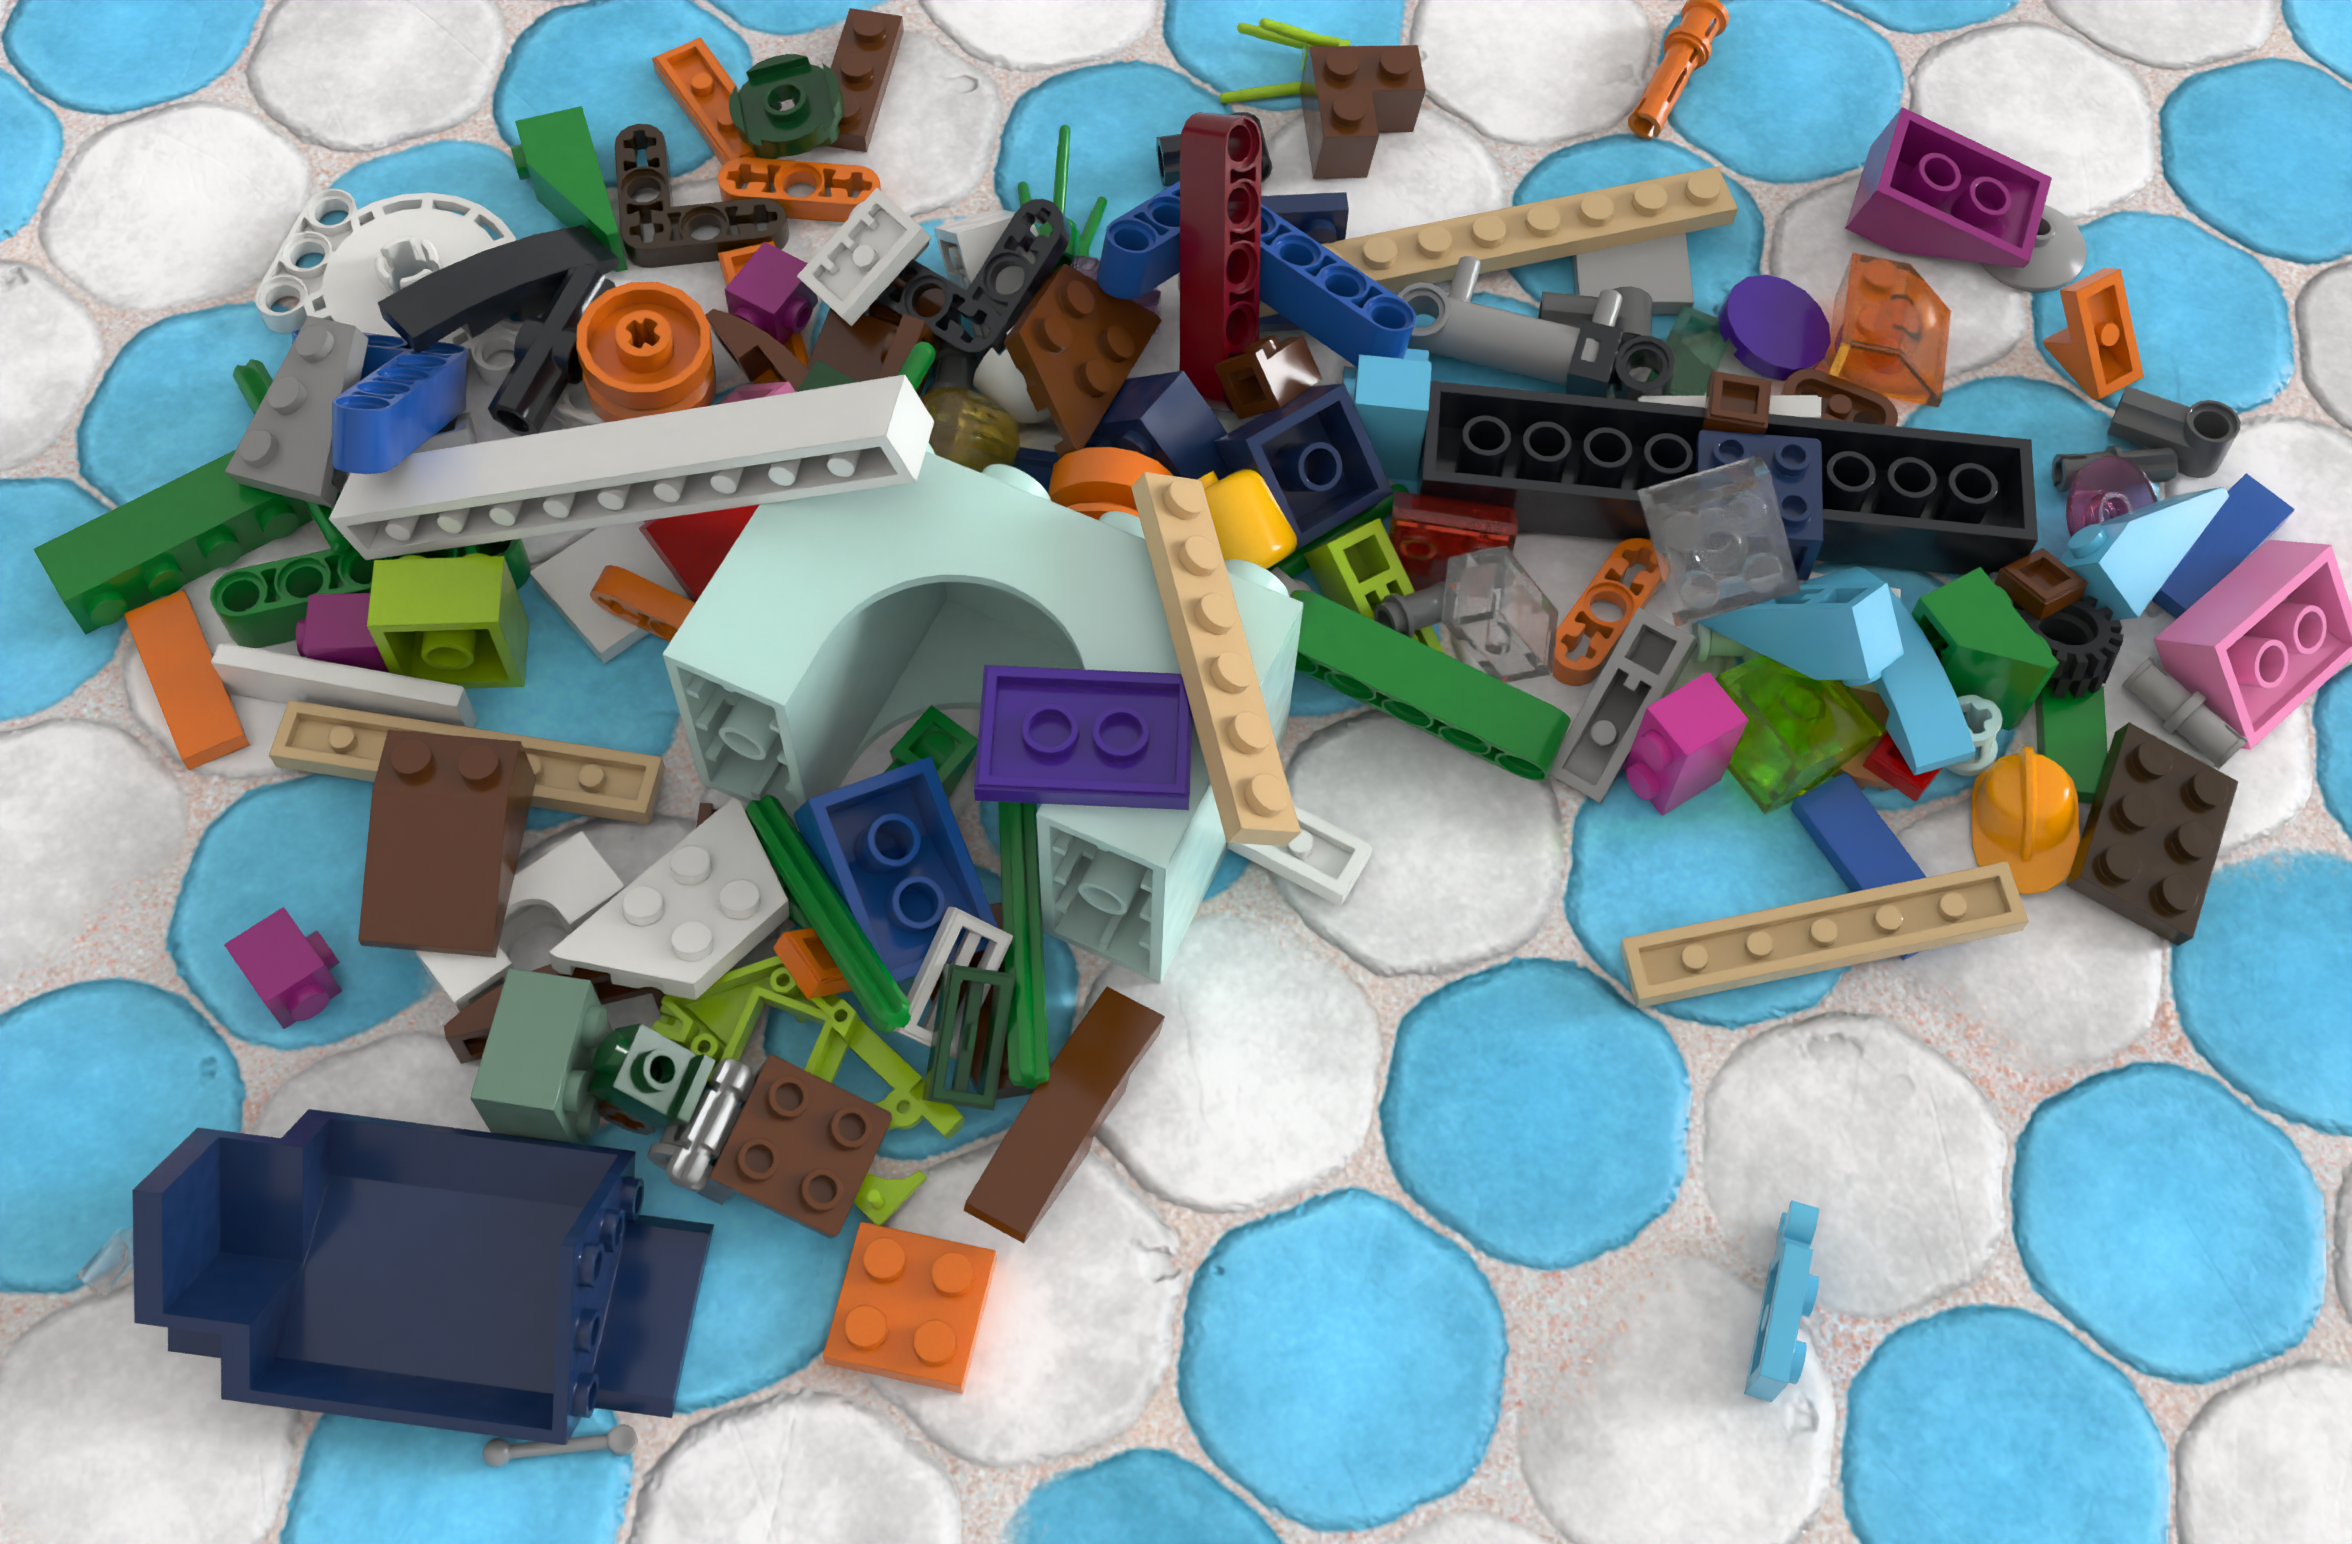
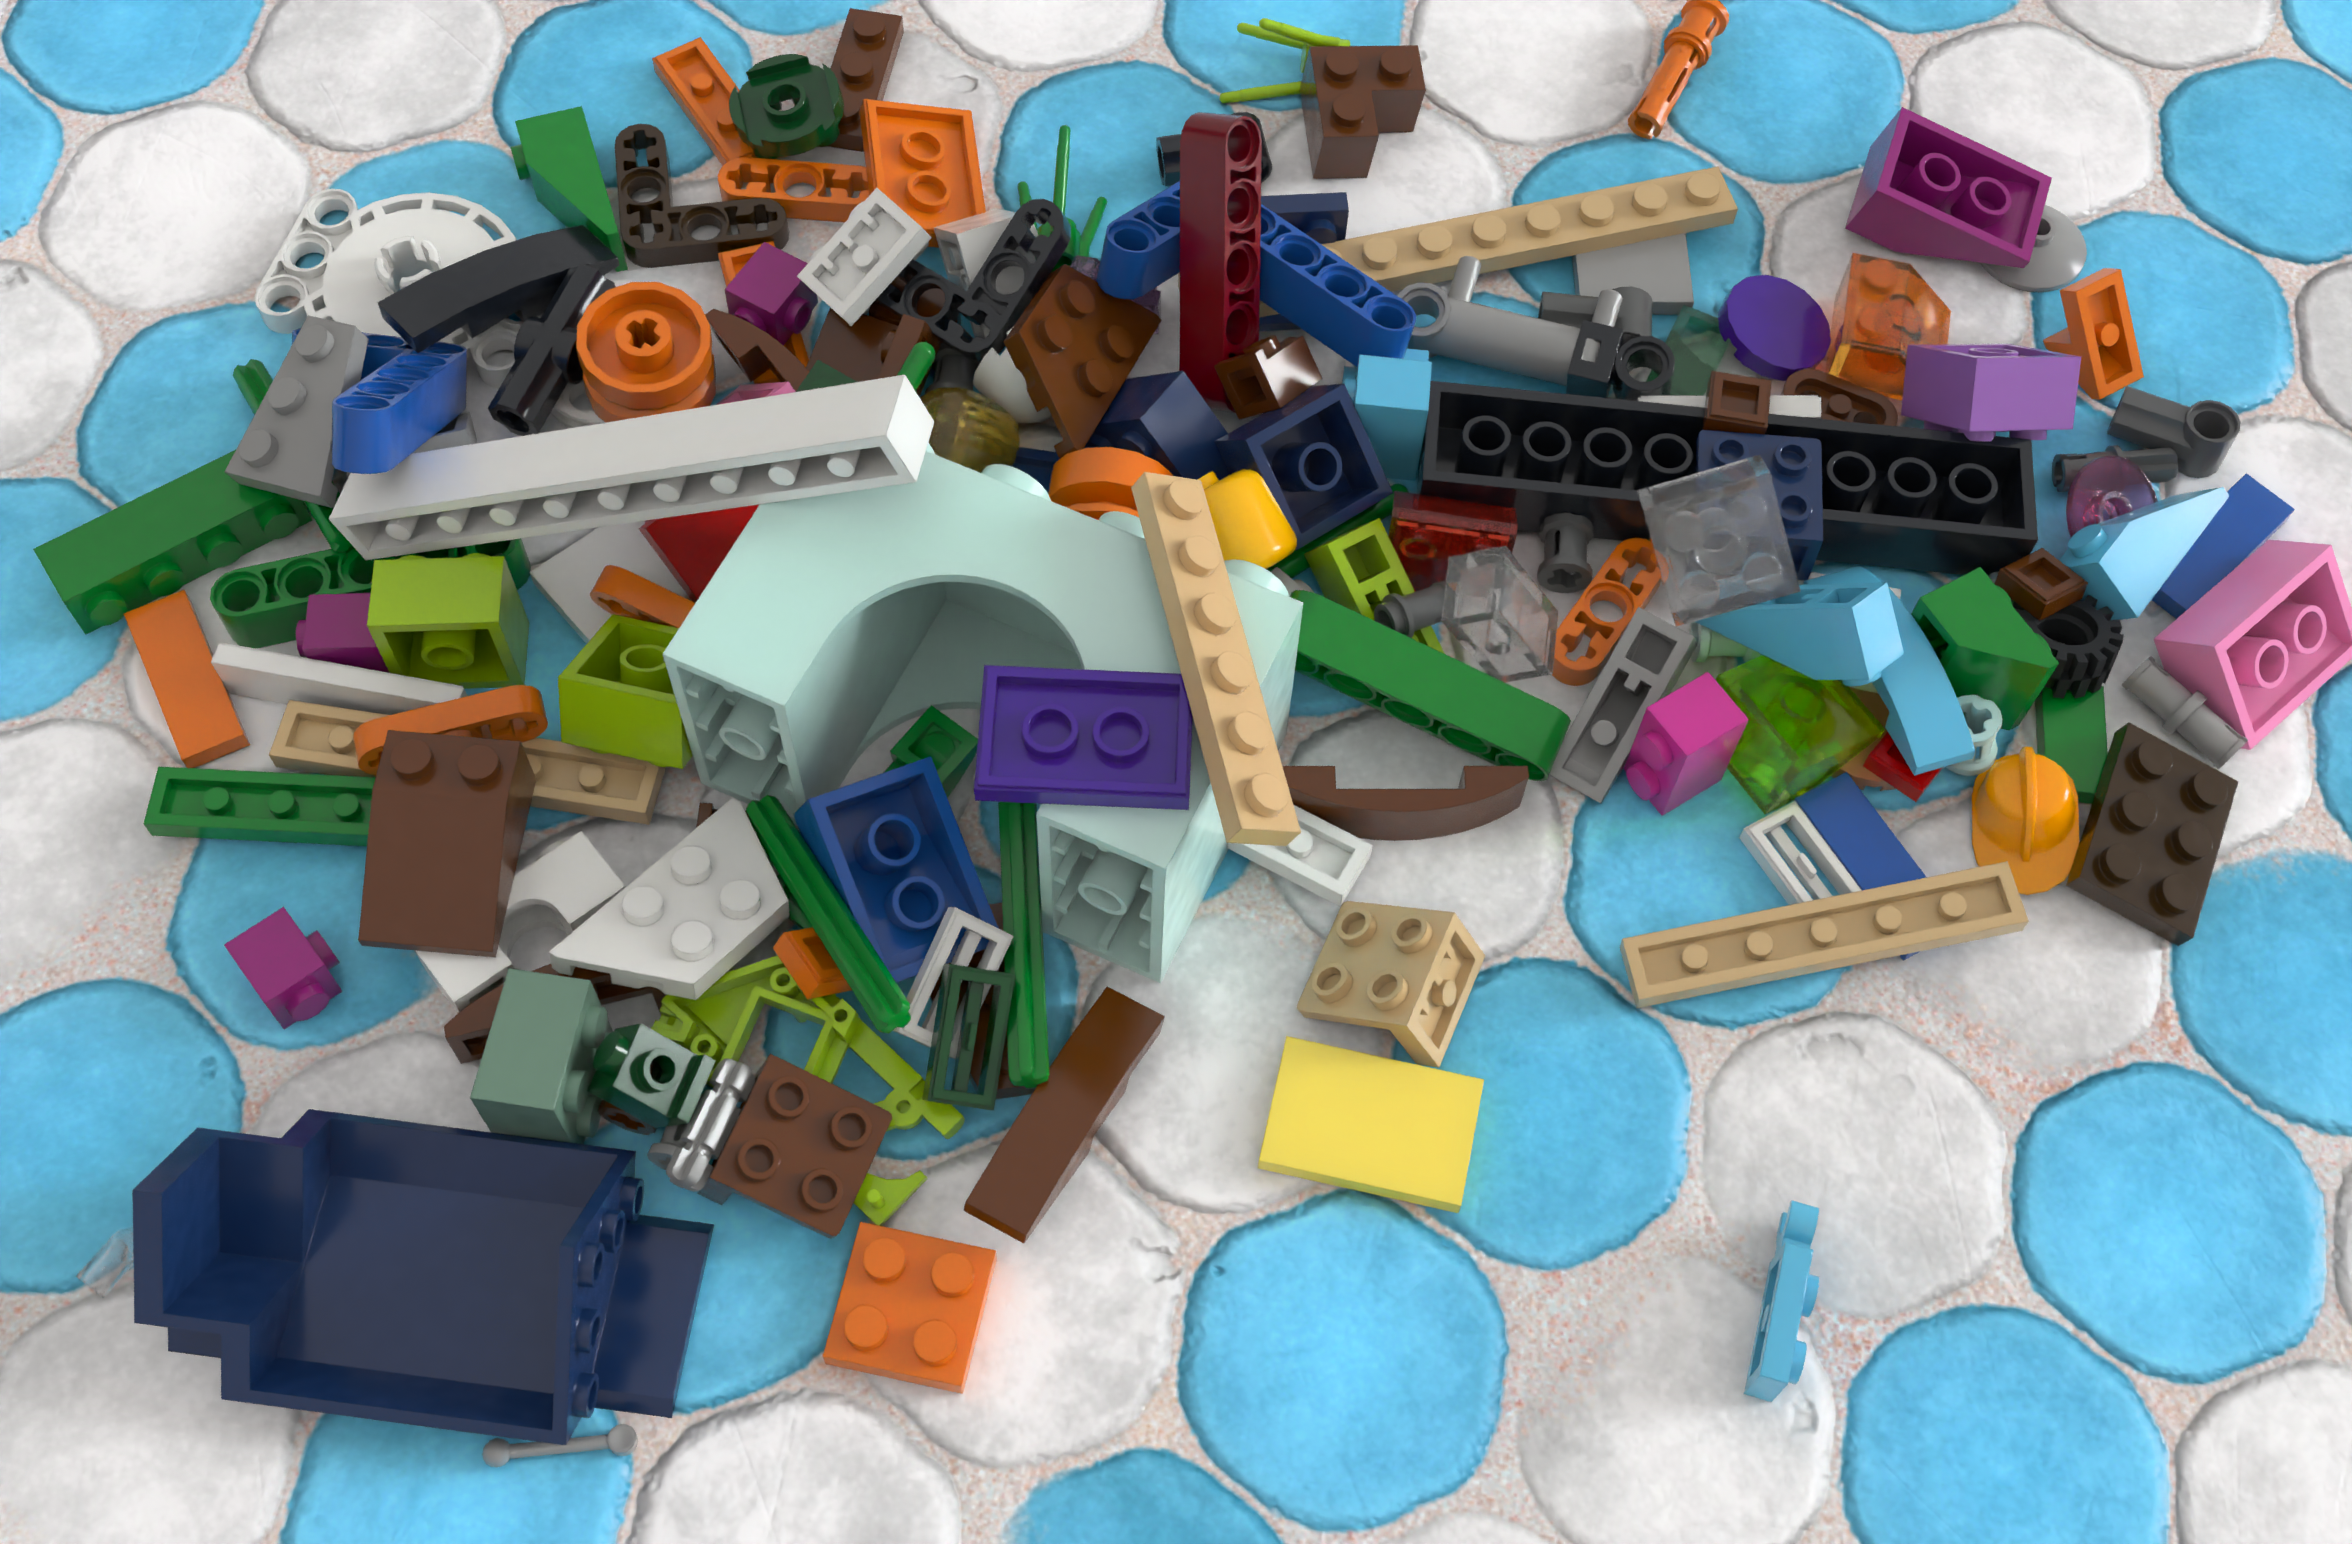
none -> green plate [143,767,376,846]
none -> orange beam [353,685,548,775]
none -> lime brick [558,614,693,769]
none -> orange tile [859,99,986,248]
none -> light yellow tile [1258,1036,1484,1213]
none -> reddish brown slope [1283,766,1529,841]
none -> tan bracket [1297,901,1485,1068]
none -> dark grey bush [1537,512,1594,593]
none -> white tile [1739,801,1862,905]
none -> medium lavender brick [1901,344,2081,442]

